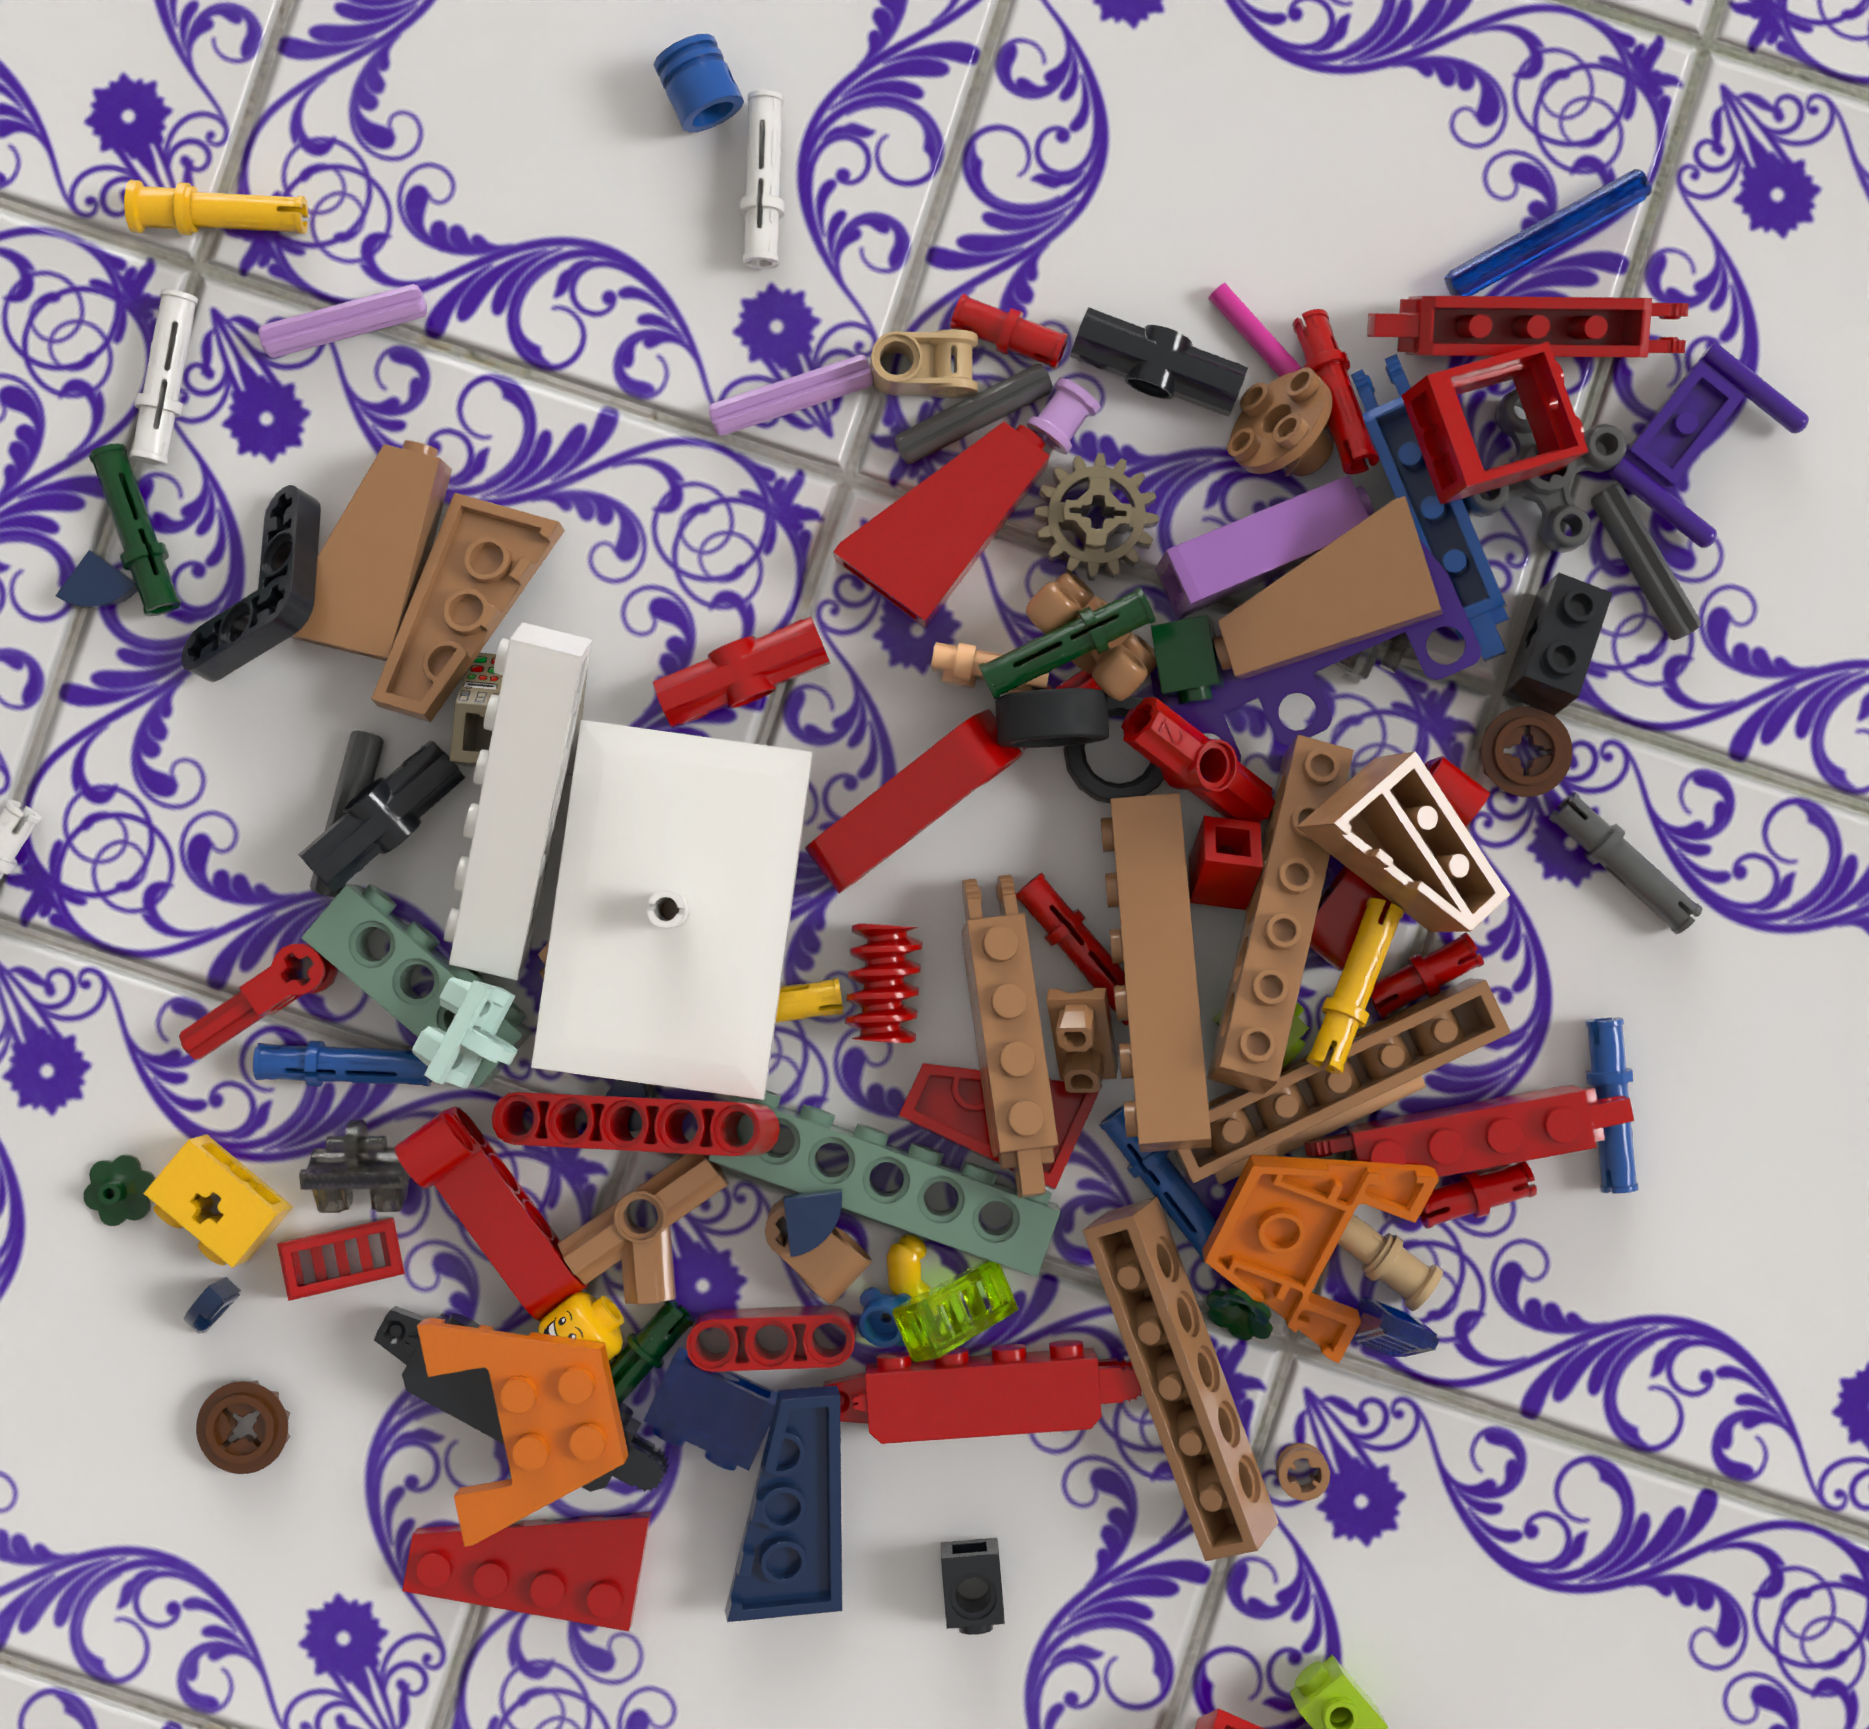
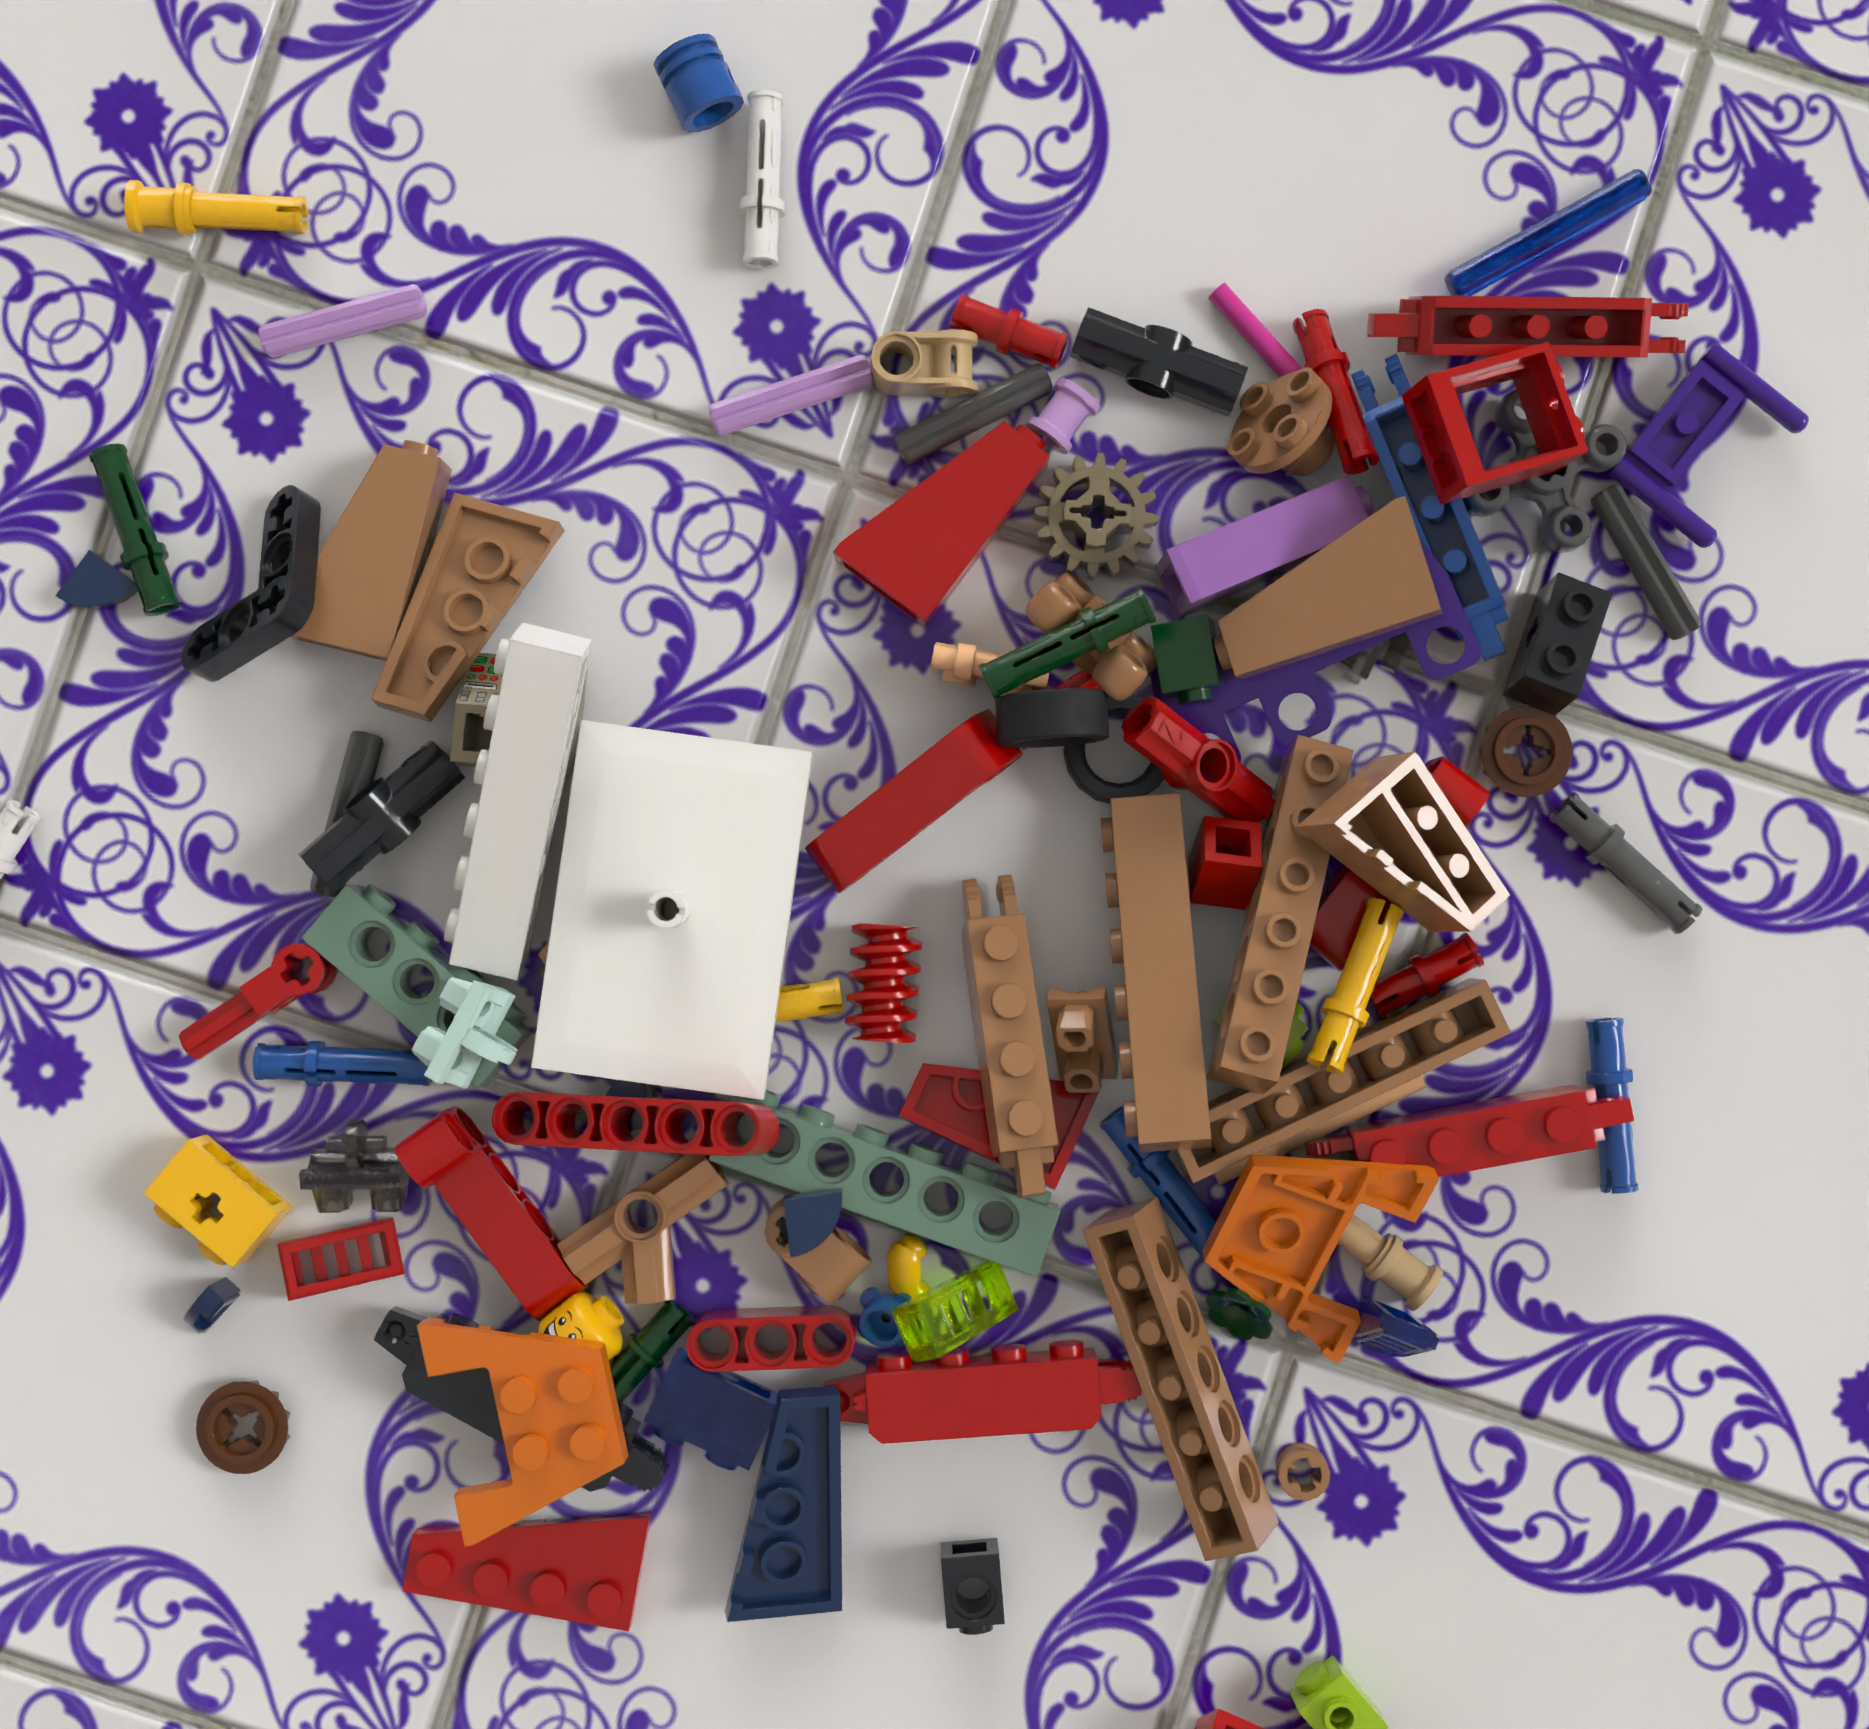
dark green plant [83,1154,155,1226] -> none
white pin [130,289,198,466] -> none
red piece [653,617,831,728] -> none
red pin [1016,872,1129,1026] -> none
red pin [1419,1161,1537,1229] -> none

